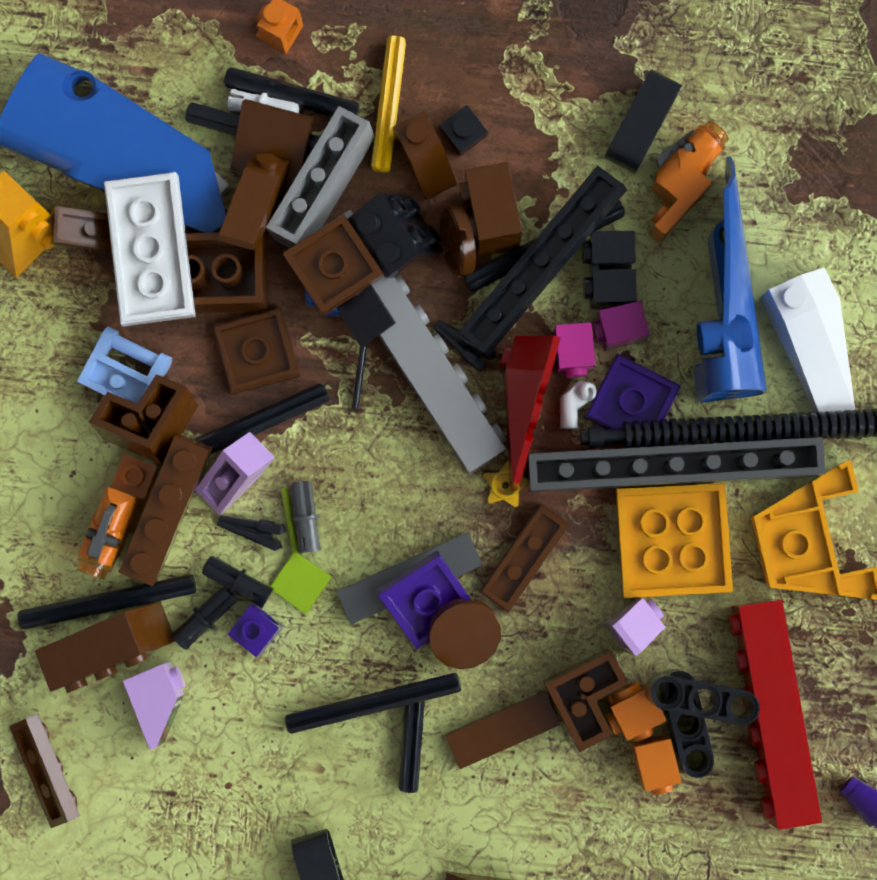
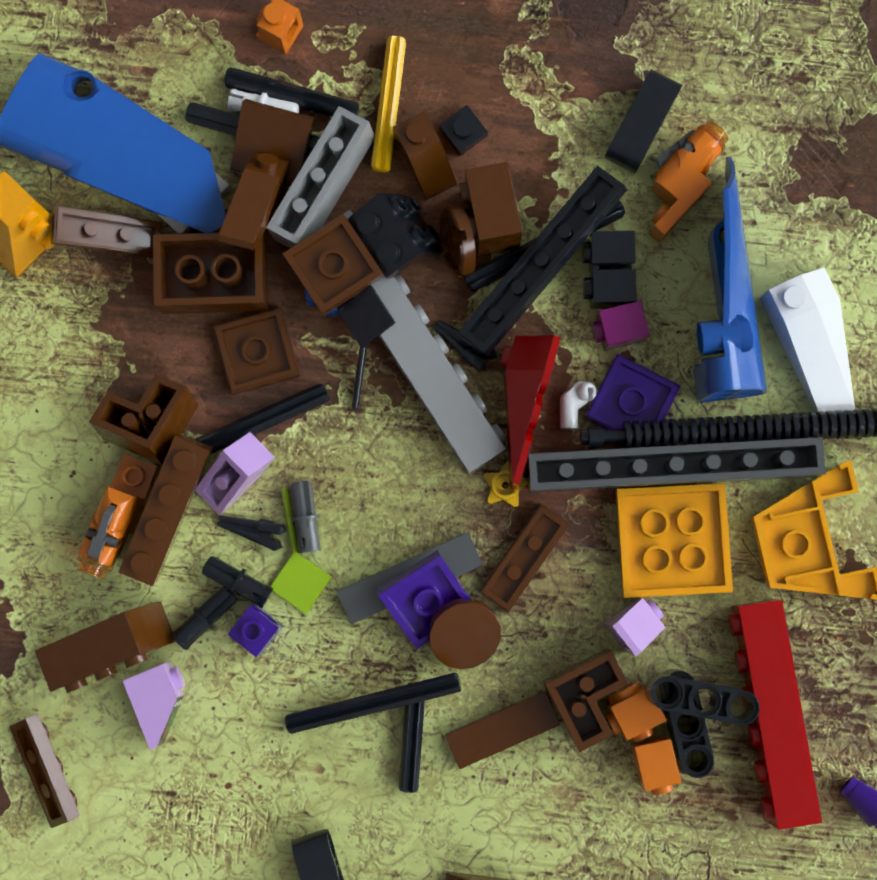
black axle [17,575,196,629] -> none
light blue plate [77,326,172,404] -> none
white tile [104,172,196,327] -> none
dark pink brick [553,322,596,378] -> none

